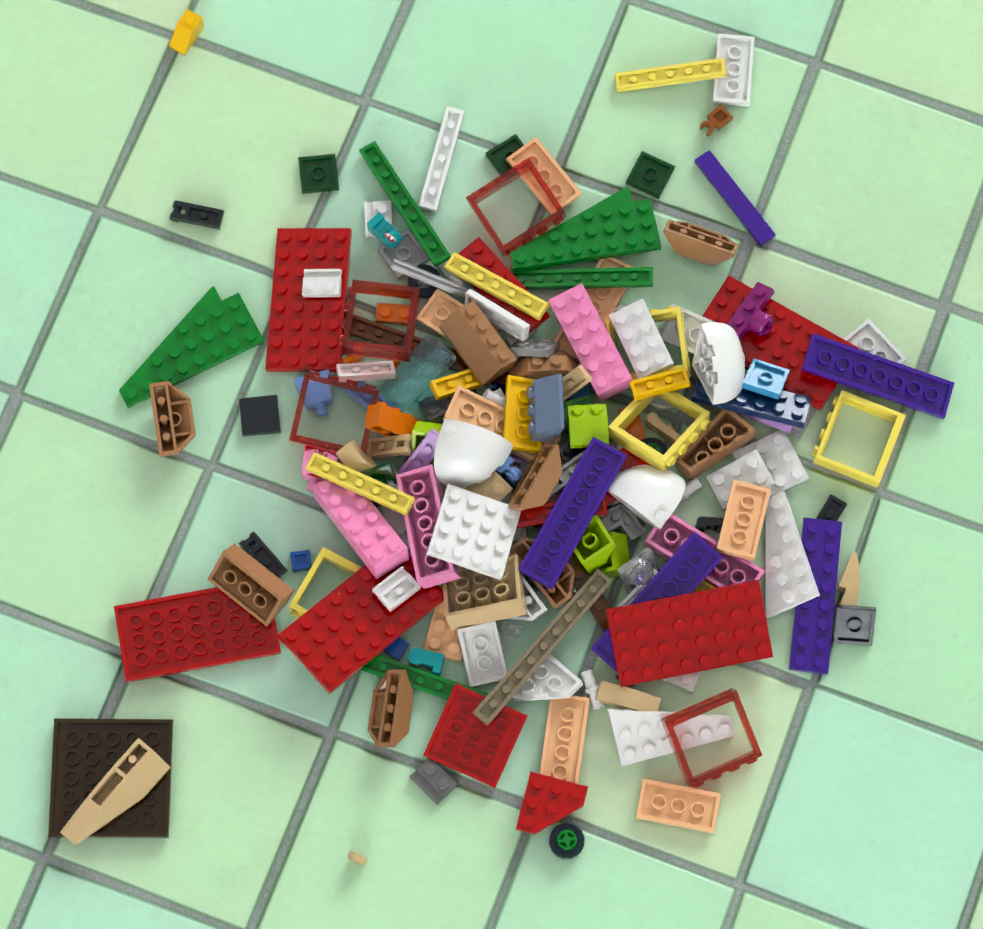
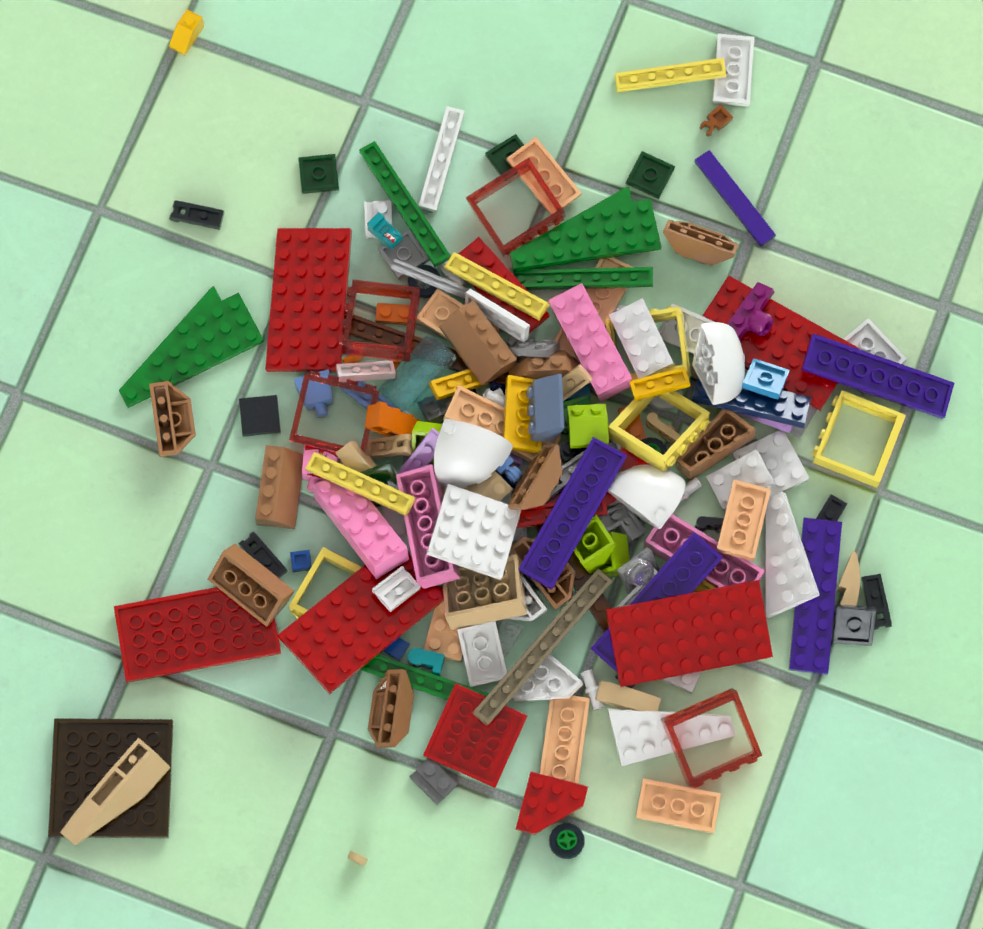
white plate [302,269,342,297] -> none
none -> medium nougat slope [255,445,304,529]
none -> black plate [861,574,892,630]

